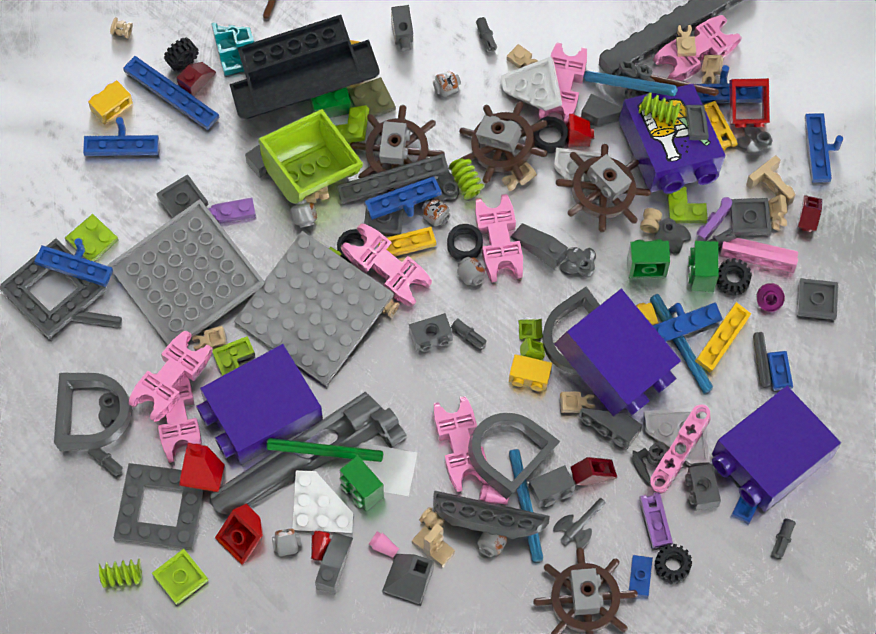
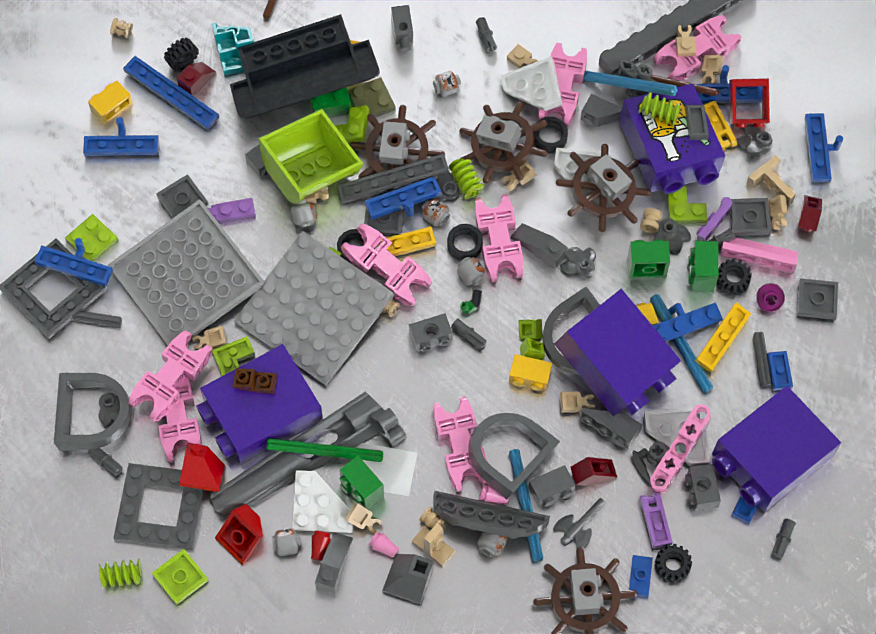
red slope [567,113,594,148] -> none
none -> reddish brown slope [232,368,278,394]
none -> tan plate [345,502,382,534]
none -> arm [460,289,482,314]

